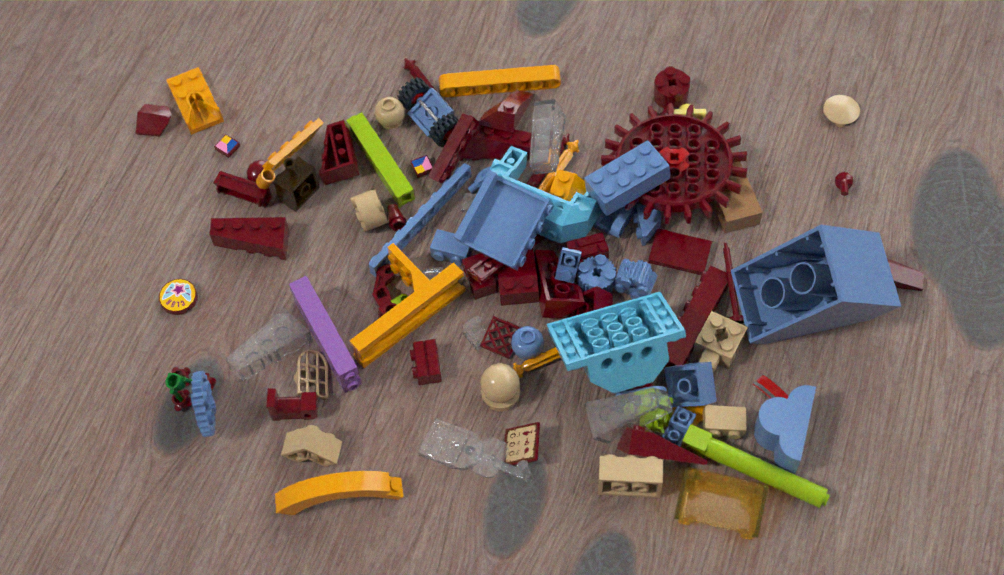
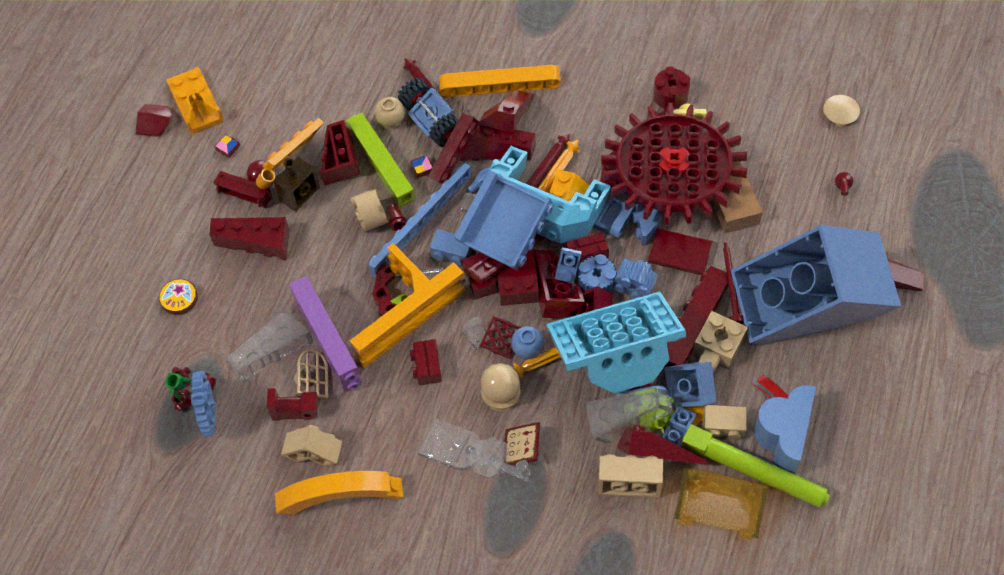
clear wedge [529,99,566,174] -> none
medium blue brick [584,140,670,216] -> none

